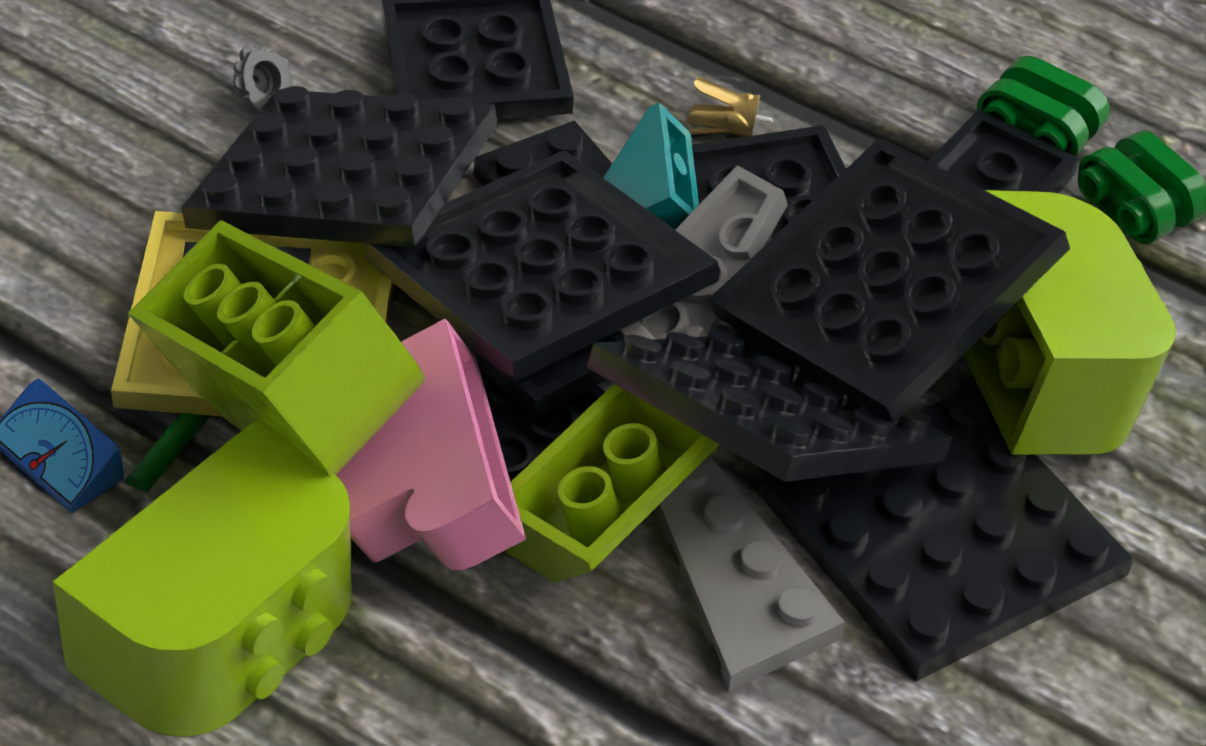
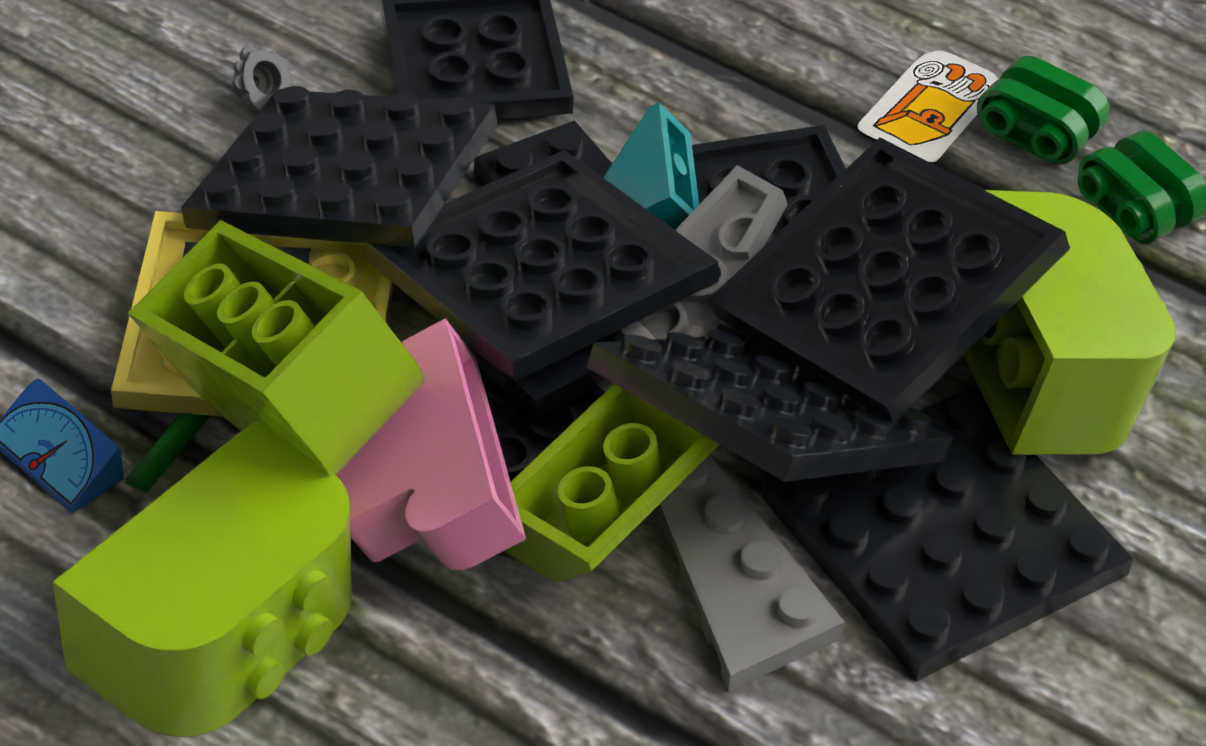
pearl gold piece [687,77,773,137] -> none
black plate [928,109,1079,193] -> none
none -> sticker [858,51,998,162]

